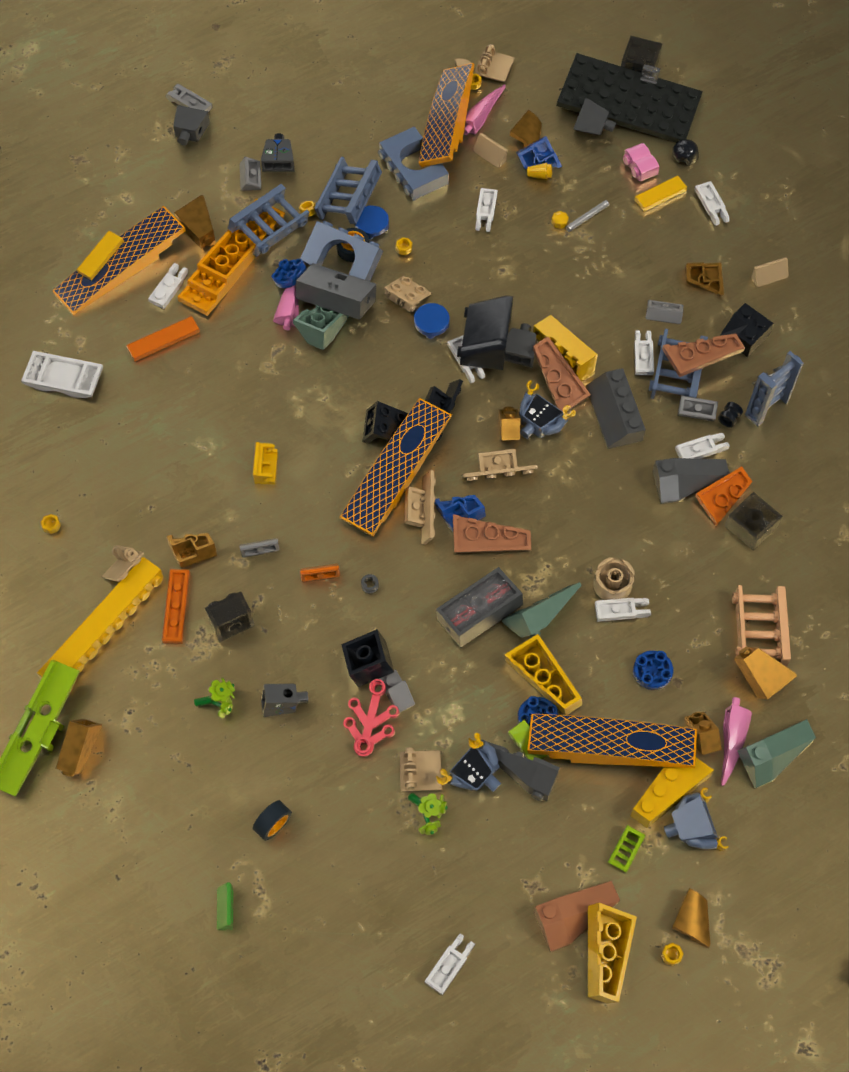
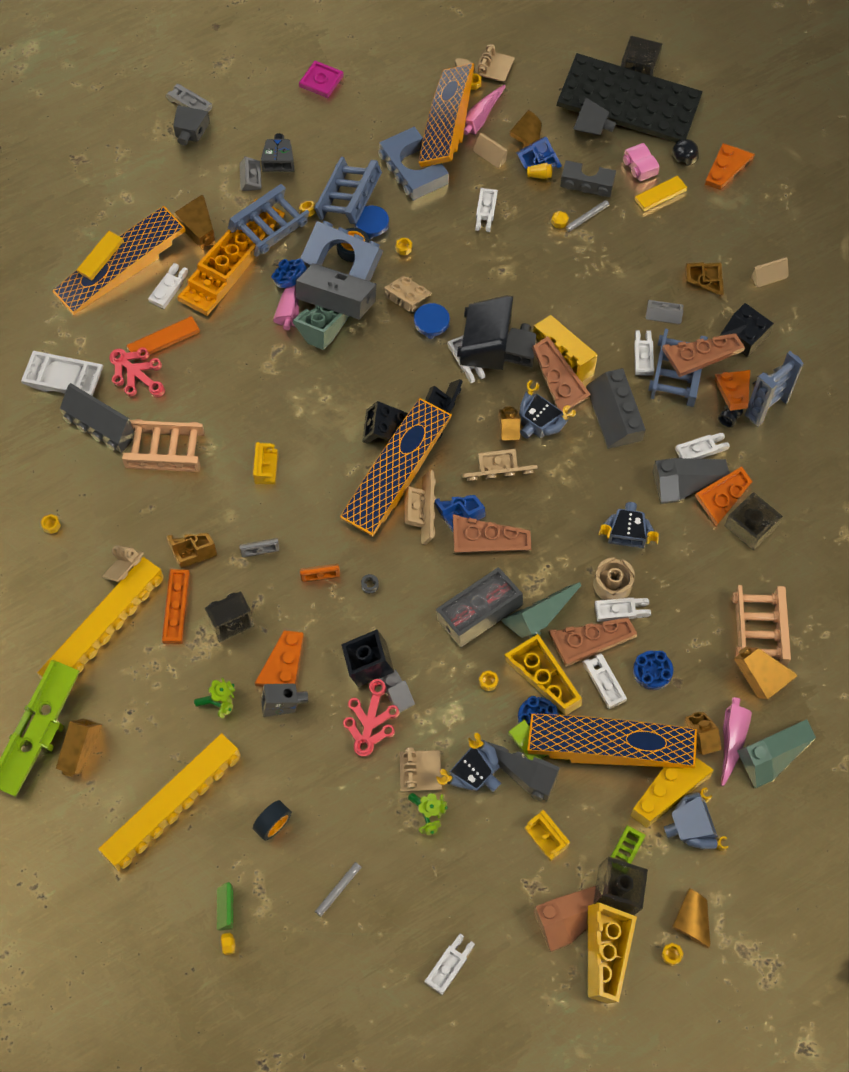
clear tile [640,64,661,84] -> none
light grey slope [678,396,718,421] -> none
white hinge [694,181,730,226] -> none
none -> dark grey slope [60,383,134,453]
none -> yellow brick [98,733,240,871]
none -> coral plant [109,348,165,398]
none -> light nougat fence [122,419,205,472]
none -> yellow tile [221,933,236,955]
none -> orange wing [255,630,304,687]
none -> dark pink tile [299,60,344,98]
none -> light grey bar [315,862,362,917]
none -> yellow tile [479,670,499,691]
none -> yellow hinge [524,810,570,861]
none -> nougat wing [549,618,637,667]
none -> dark grey arch [560,160,616,197]
none -> white plate [582,653,627,709]
none -> clear smoke brick [593,857,648,916]
none -> torso [598,502,659,548]
none -> orange wing [705,143,755,190]
none -> orange wing [715,370,750,411]

